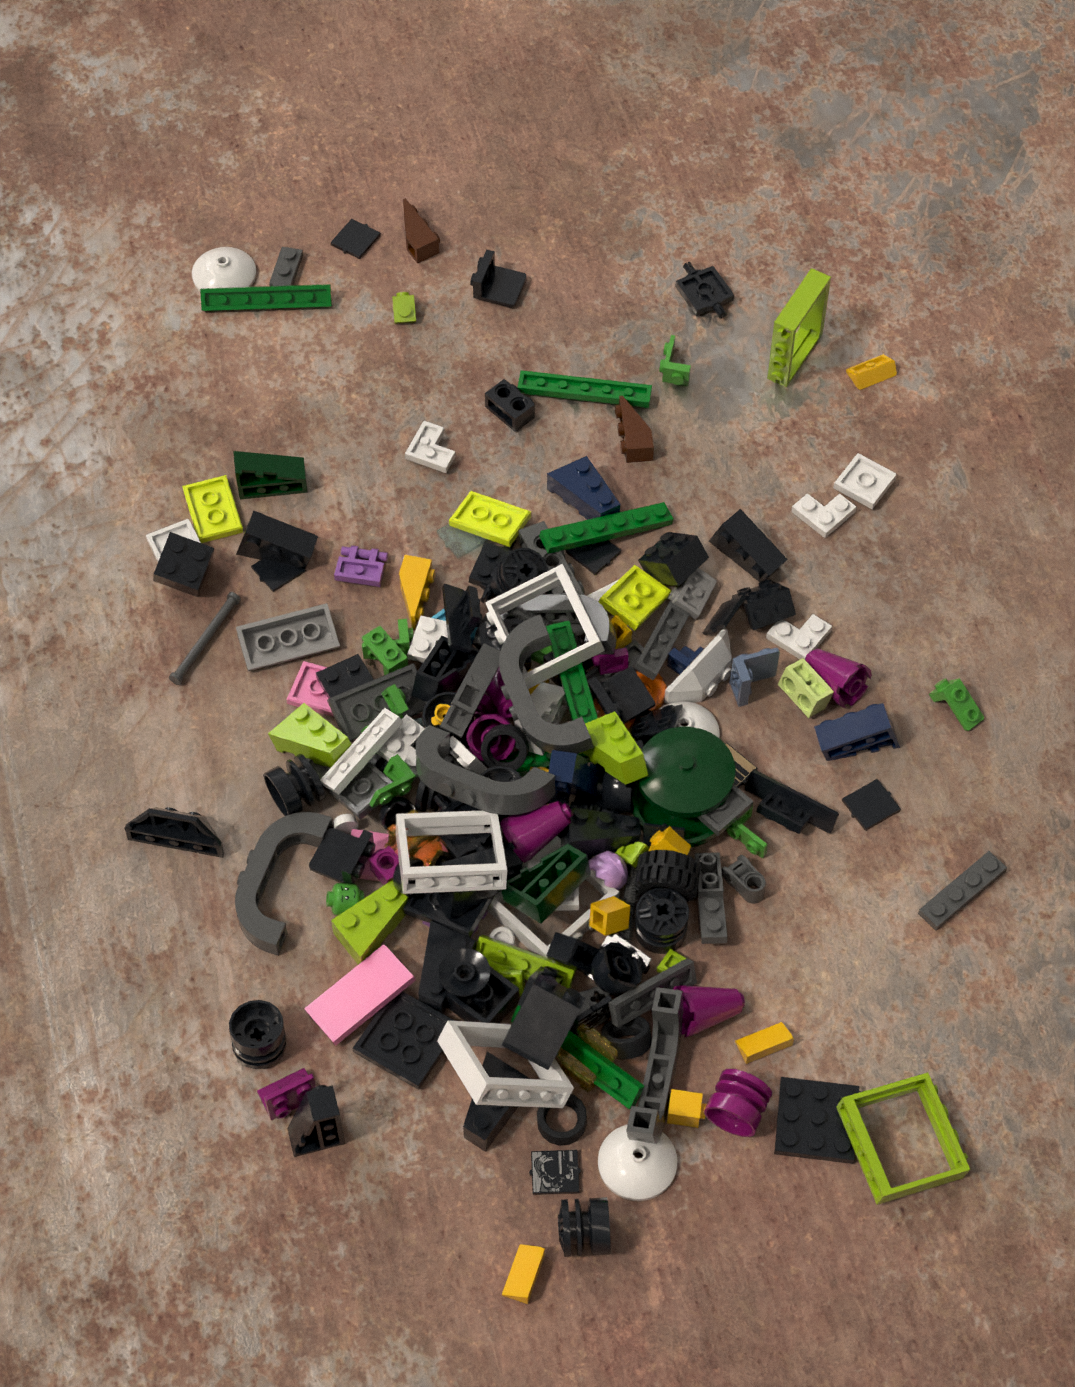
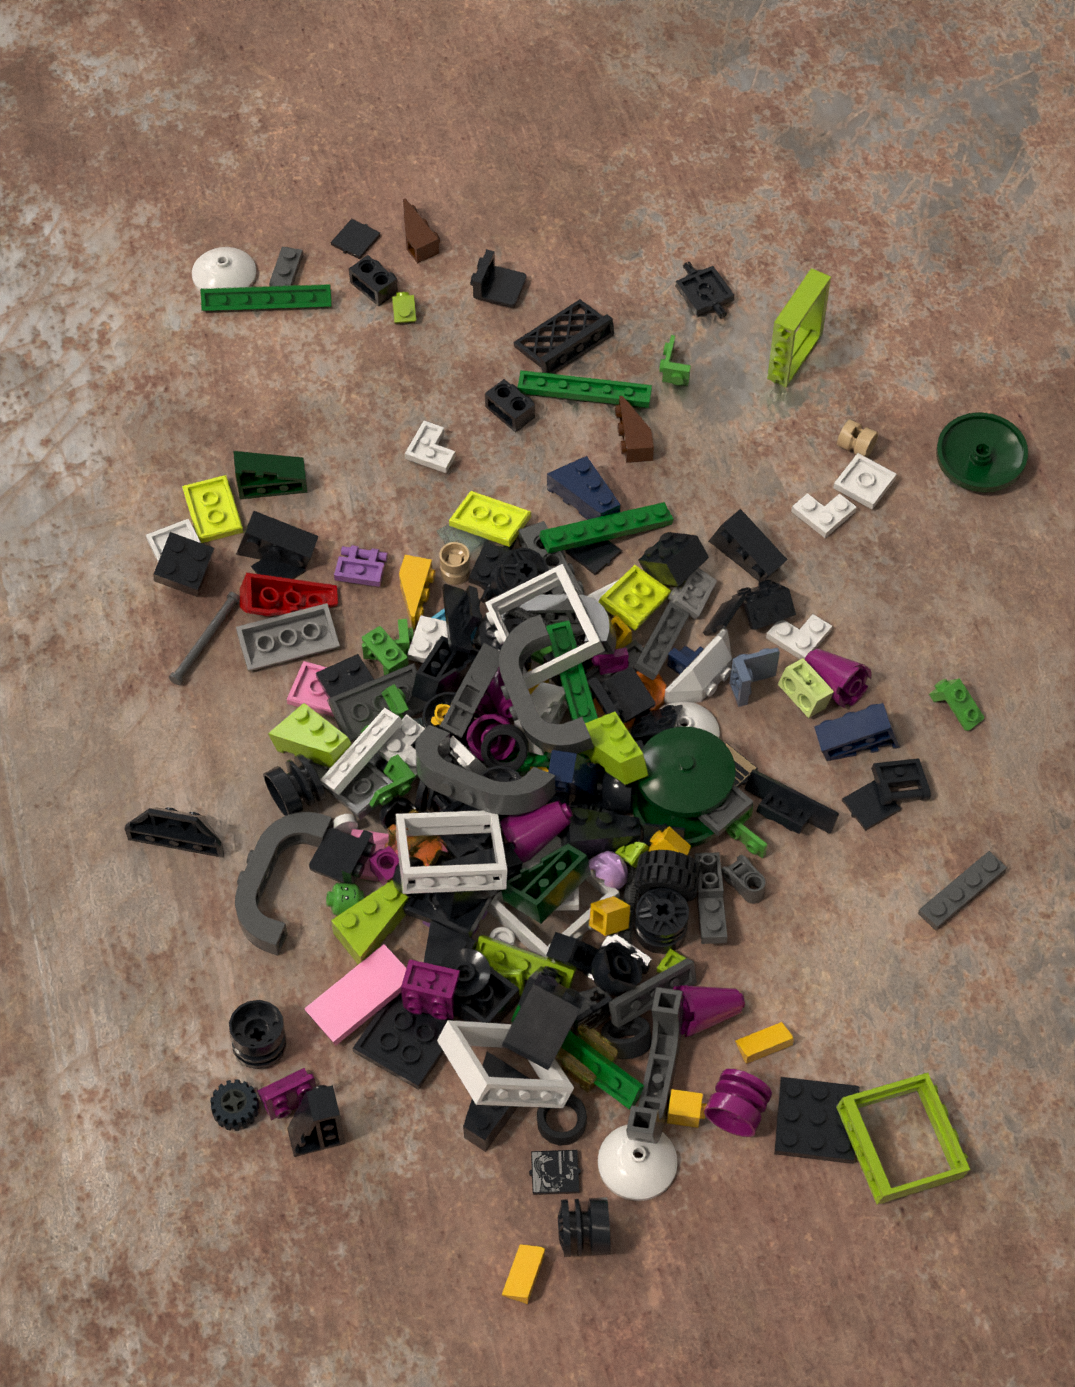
yellow slope [846,354,897,390] -> none
none -> black wheel [210,1079,259,1131]
none -> red wedge [240,572,338,616]
none -> black brick [349,255,398,306]
none -> magenta bracket [401,959,460,1020]
none -> tan wheel [439,542,470,585]
none -> black fence [513,299,615,374]
none -> tan wheel [837,419,879,458]
none -> black plate [871,758,931,805]
none -> dark green dish [936,412,1028,492]

